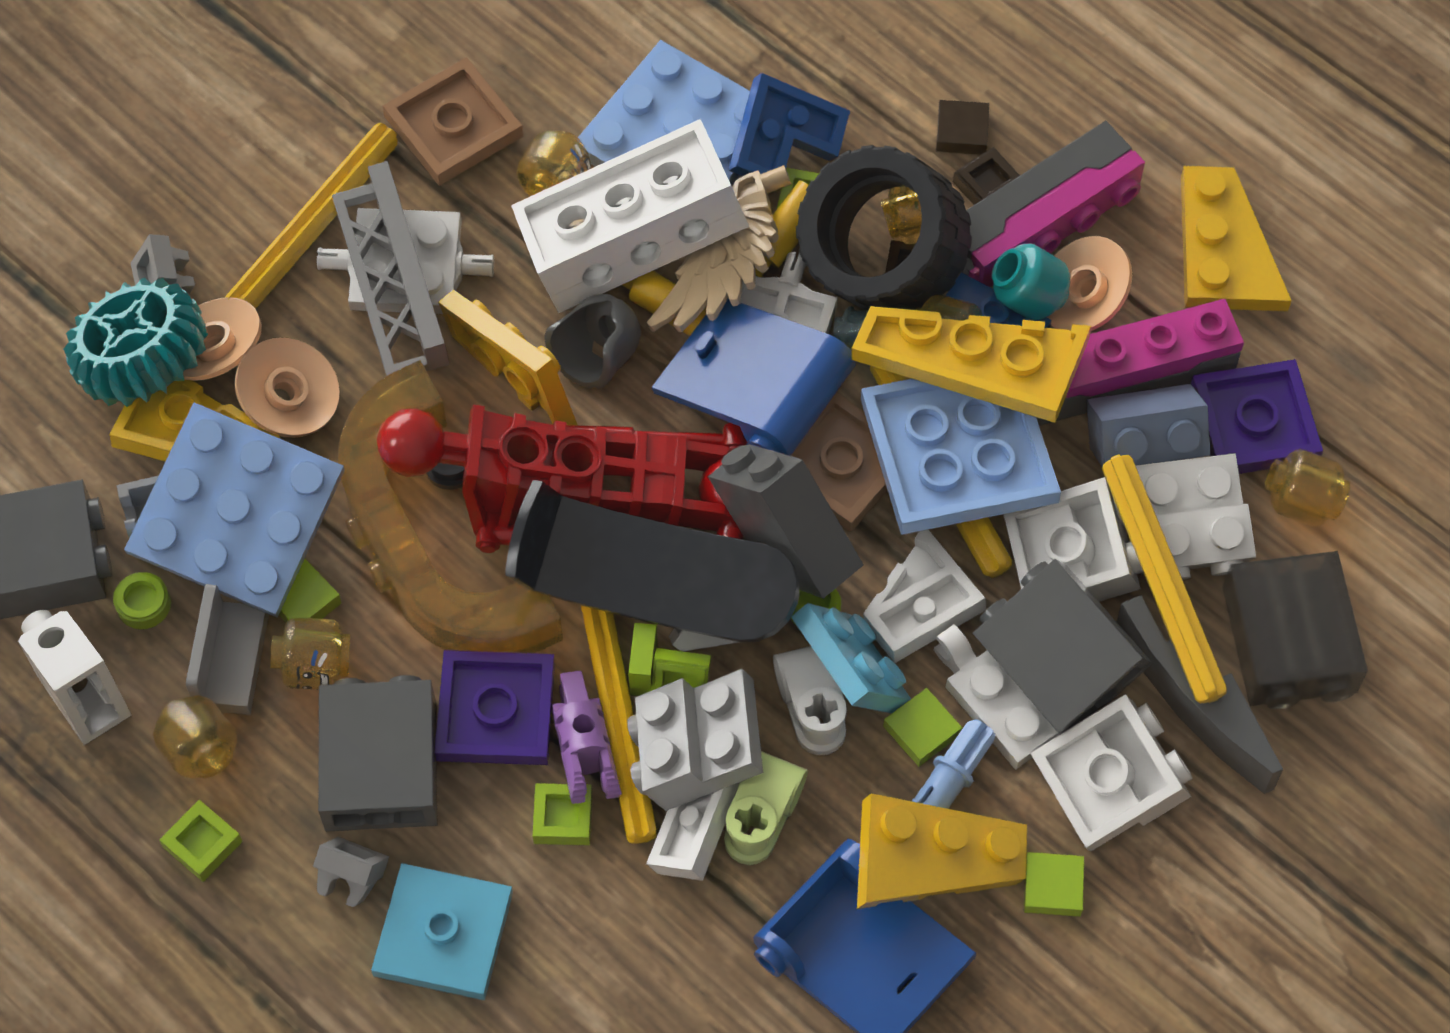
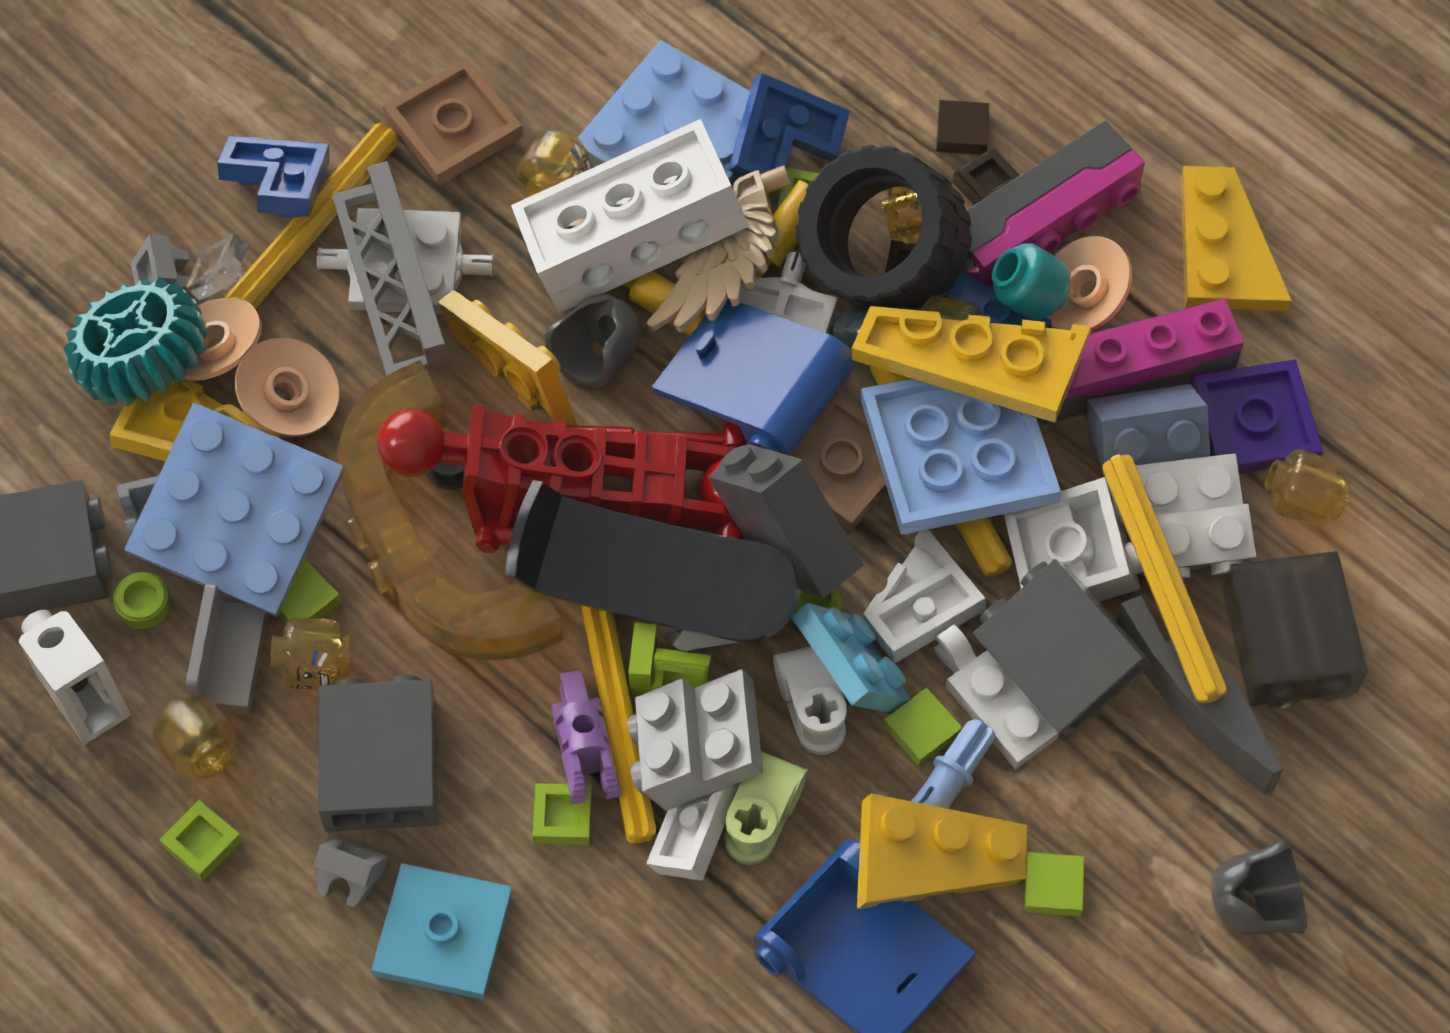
dark purple plate [435,650,555,765] -> none
white plate [1031,694,1193,851] -> none
none -> clear plate [186,233,249,301]
none -> blue plate [218,136,330,218]
none -> dark grey hair [1211,840,1308,935]

